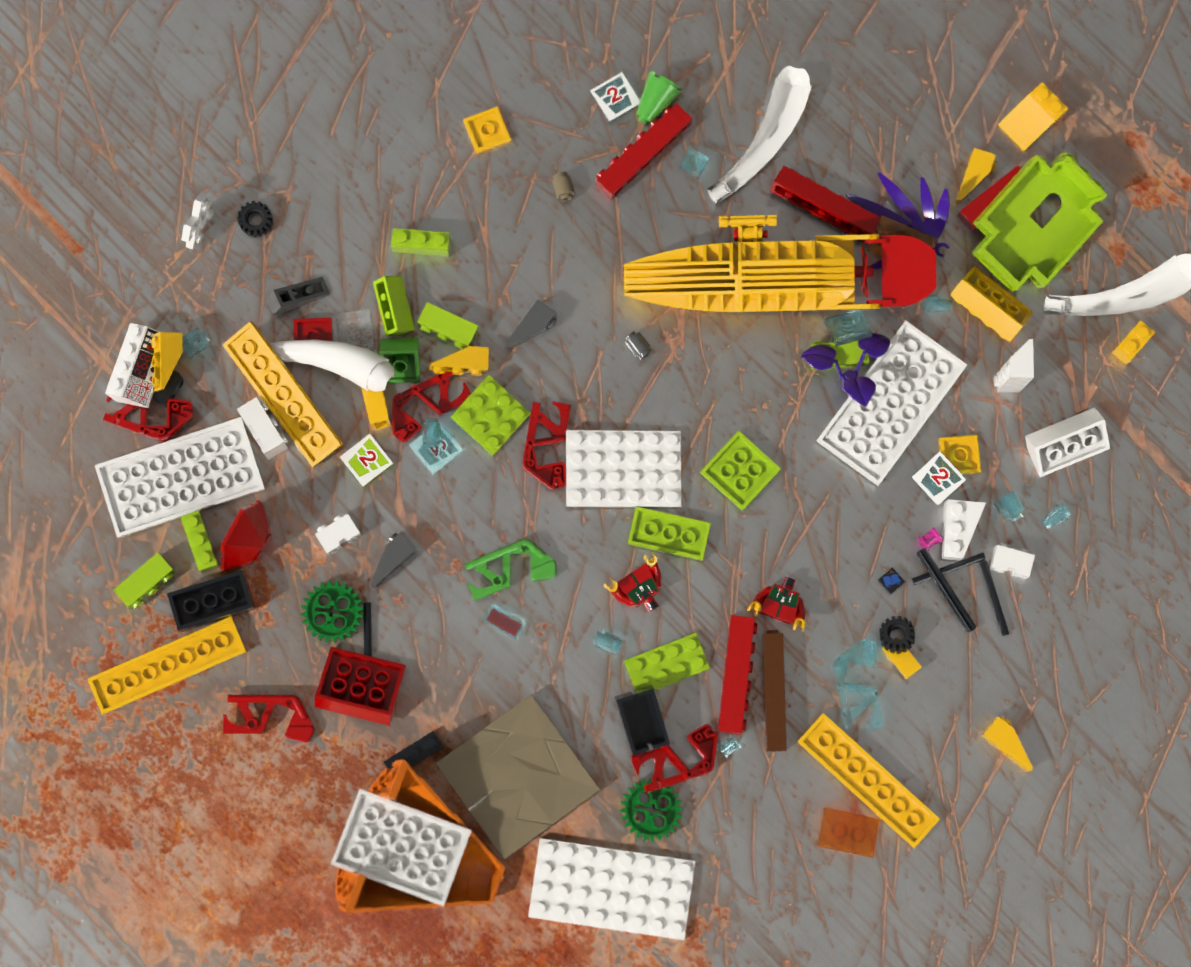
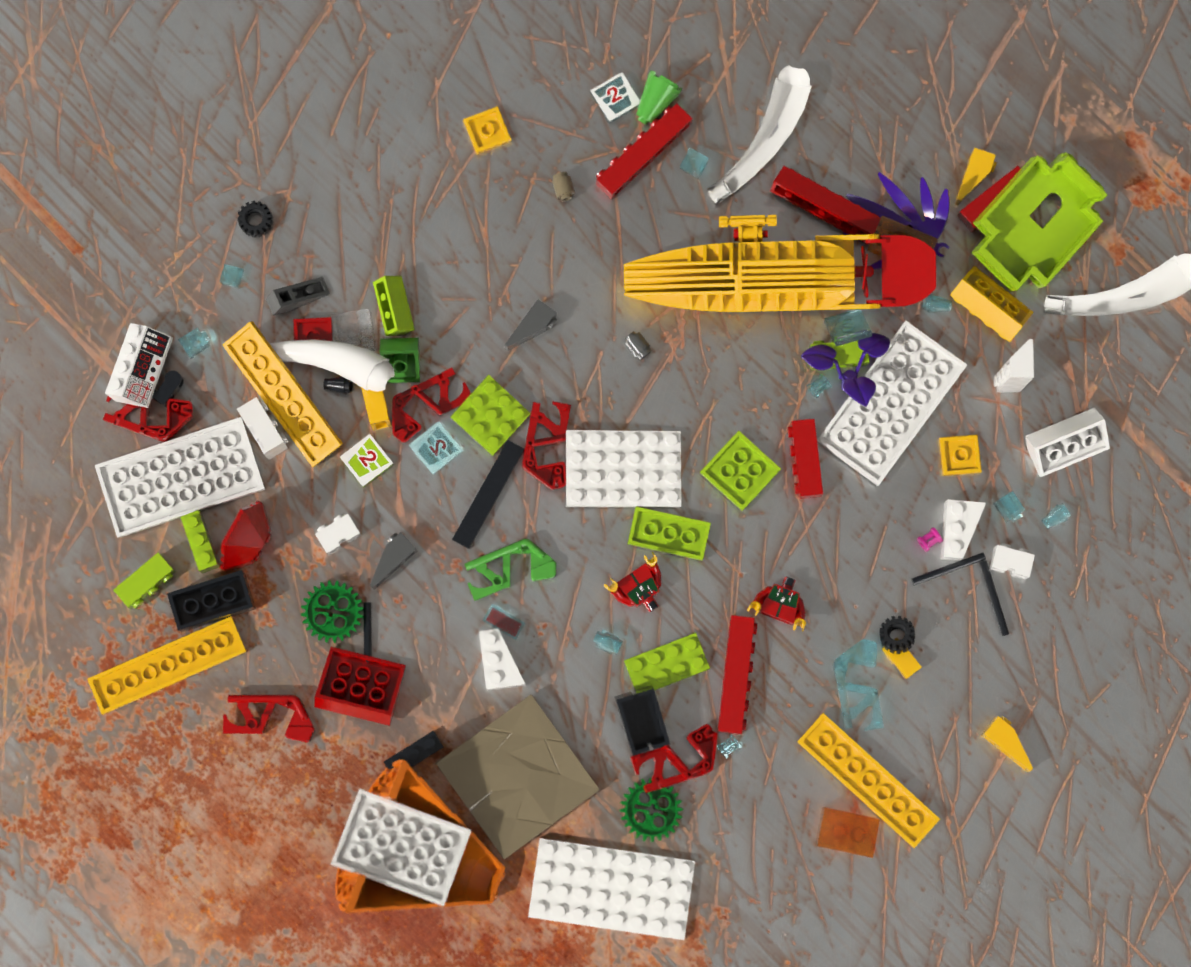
yellow slope [151,332,183,391] -> none
white plate [181,191,214,249] -> none
lime brick [391,228,451,257] -> none
lime brick [417,302,479,350] -> none
clear light blue brick [421,418,442,448] -> none
yellow slope [428,346,489,376] -> none
reddish brown brick [762,630,787,752] -> none
black tile [877,567,905,595] -> none
tile [912,451,966,505] -> none
black axle [917,548,976,632] -> none
yellow slope [998,82,1068,152] -> none
yellow brick [1112,320,1155,365] -> none
none -> clear light blue plate [219,264,244,288]
none -> black cone [323,377,353,395]
none -> black tile [452,440,524,549]
none -> white wedge [479,629,526,691]
none -> red brick [787,419,823,499]
none -> clear light blue bush [806,374,832,399]

